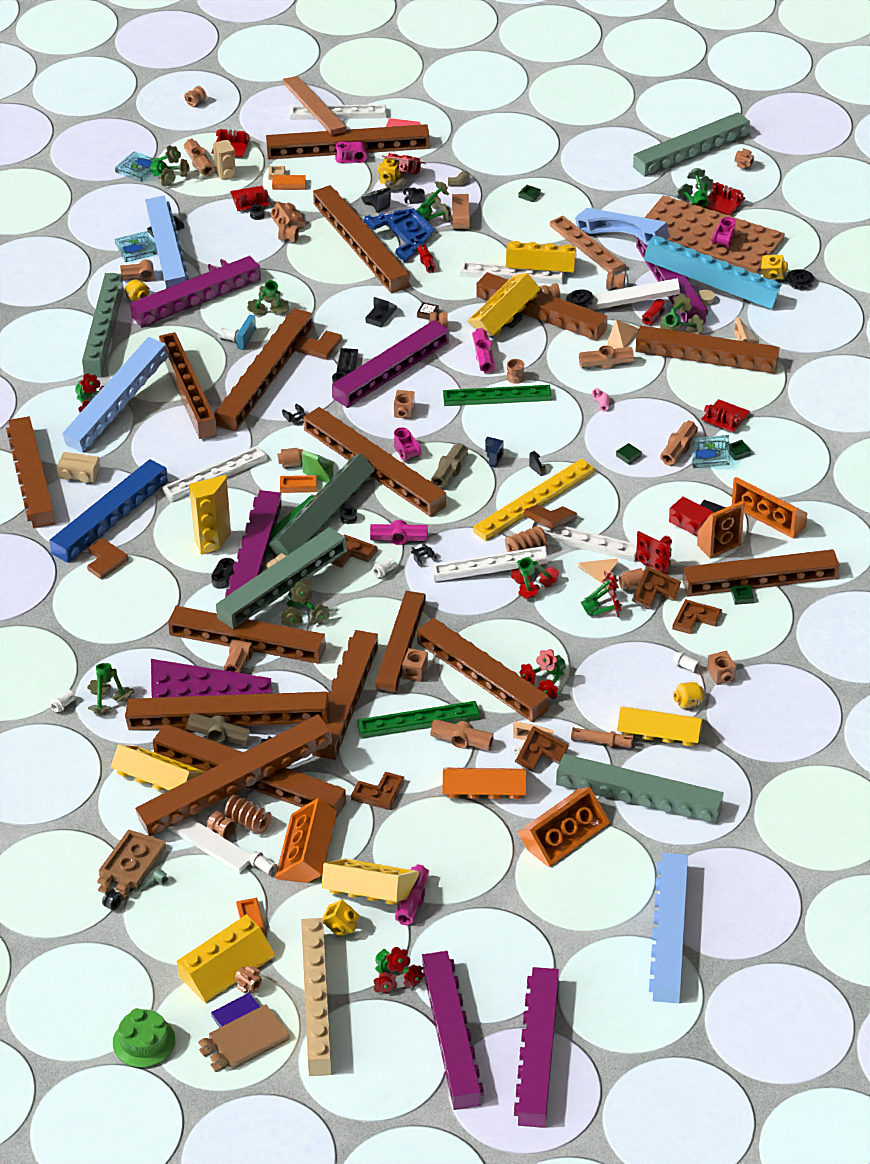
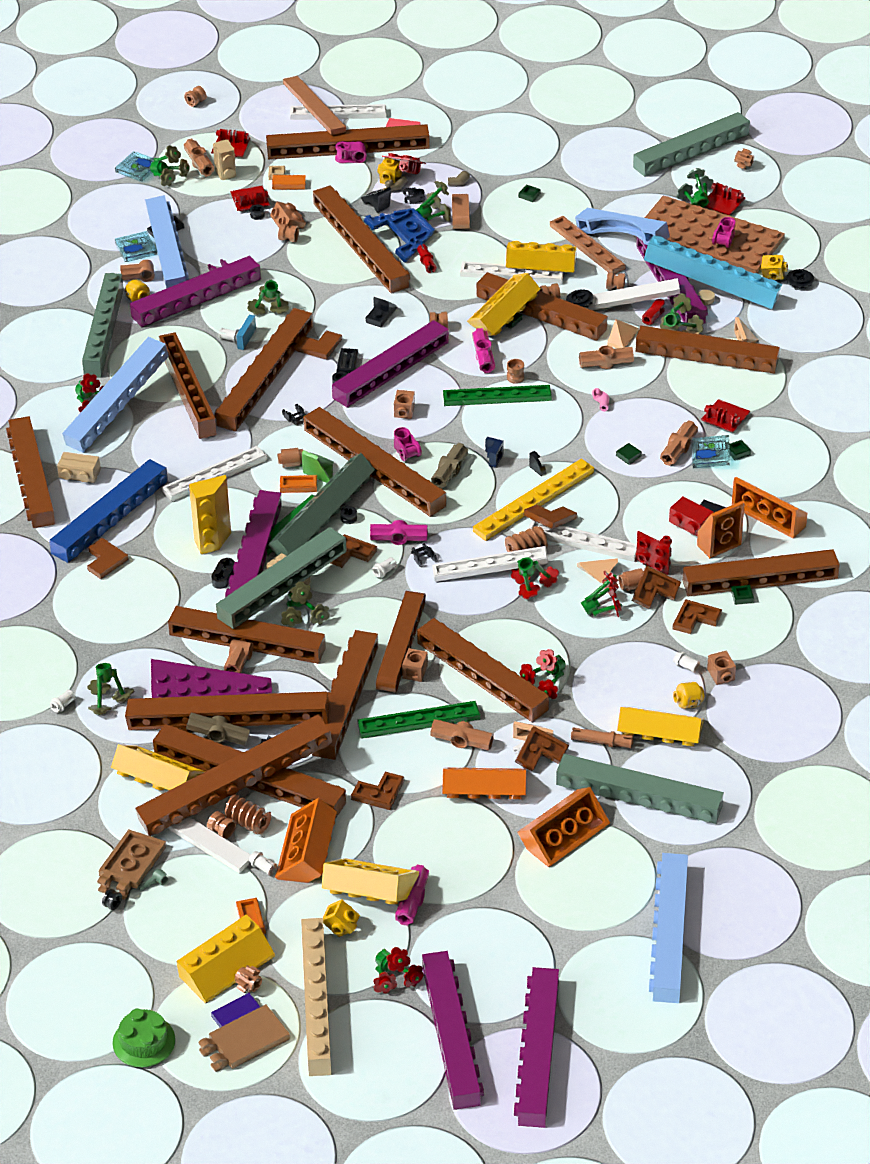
tile [417,302,439,320] -> none

